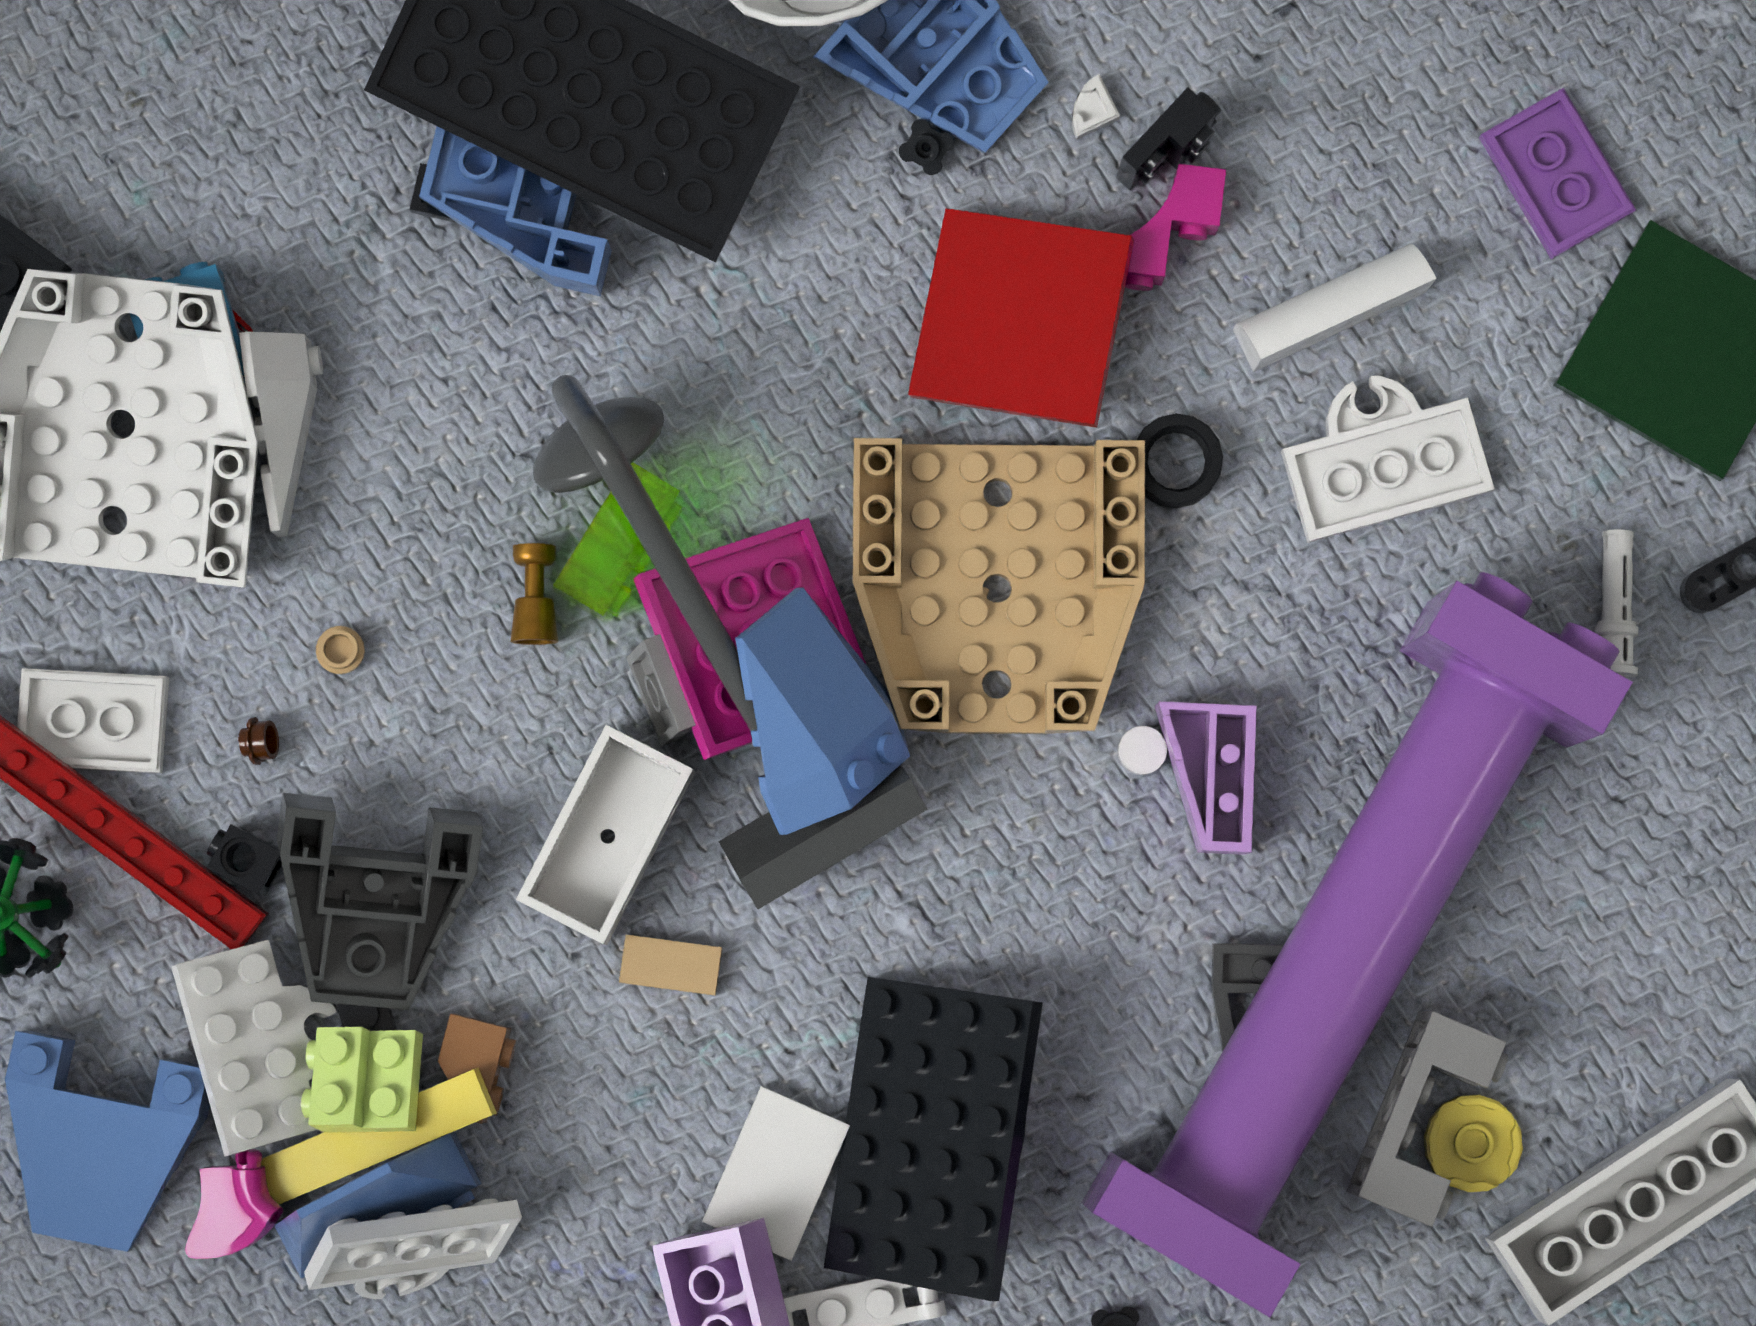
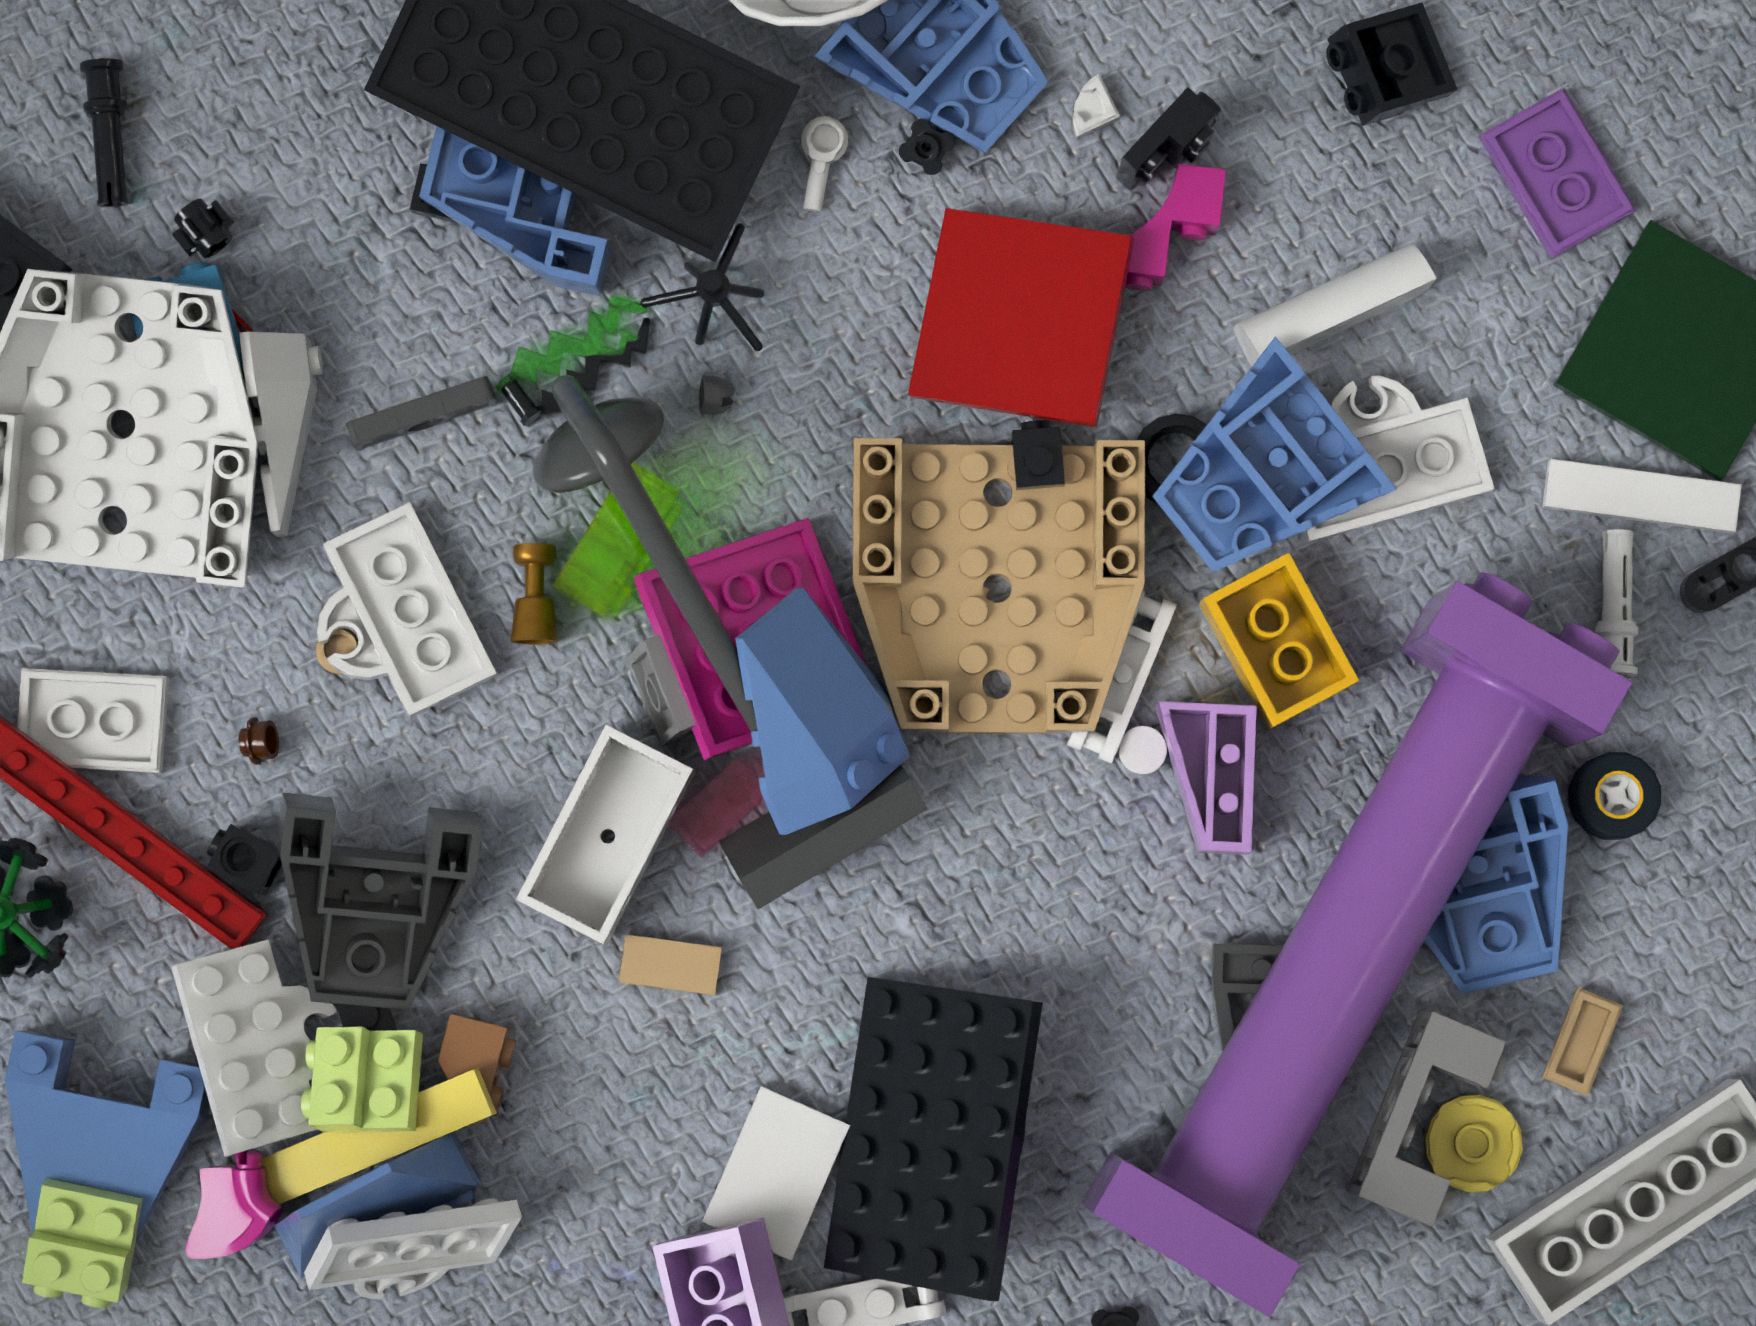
none -> yellowish green plate [22,1178,143,1308]
none -> black pin [80,58,128,207]
none -> black gear [172,198,234,259]
none -> white plate [317,502,497,718]
none -> dark grey piece [346,376,498,451]
none -> piece [496,295,650,427]
none -> black plant [640,223,764,351]
none -> clear pink plate [669,756,764,858]
none -> dark grey hinge [699,375,734,415]
none -> white plate [801,116,848,213]
none -> black bracket [1011,420,1065,490]
none -> white plate [1067,590,1177,764]
none -> medium blue wedge [1152,336,1397,572]
none -> yellow brick [1198,553,1359,731]
none -> black plate [1326,3,1458,126]
none -> medium blue wedge [1425,775,1568,994]
none -> white tile [1542,459,1742,534]
none -> tan tile [1542,987,1623,1096]
none -> black wheel [1568,752,1661,840]

